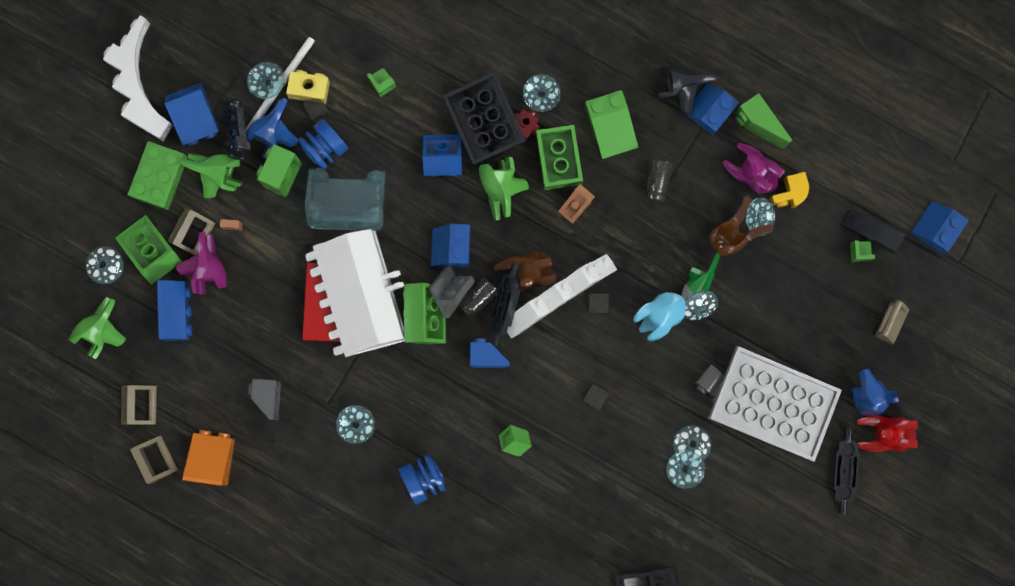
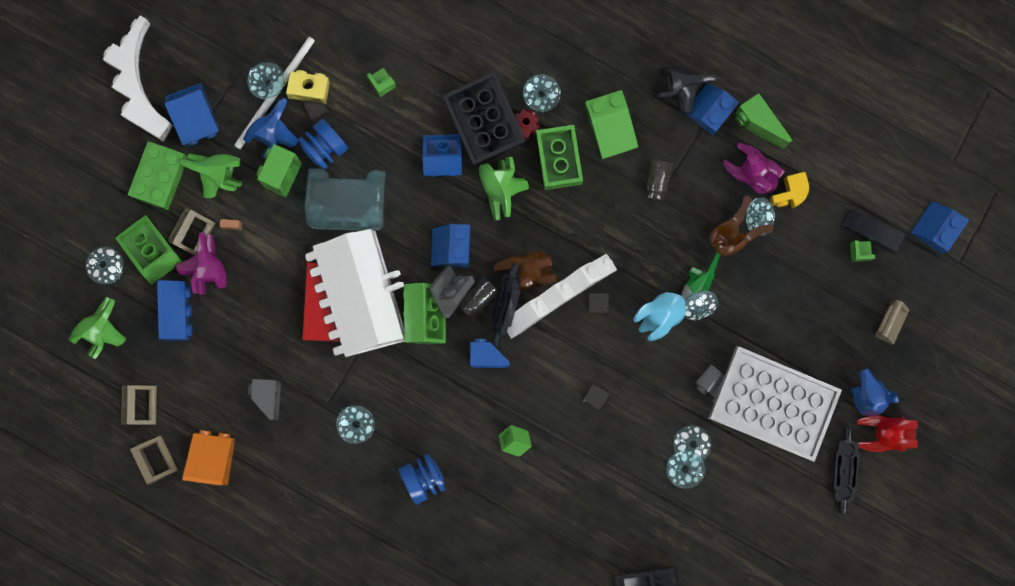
black plate [227,98,251,160] -> none
nougat slope [559,184,595,224] -> none

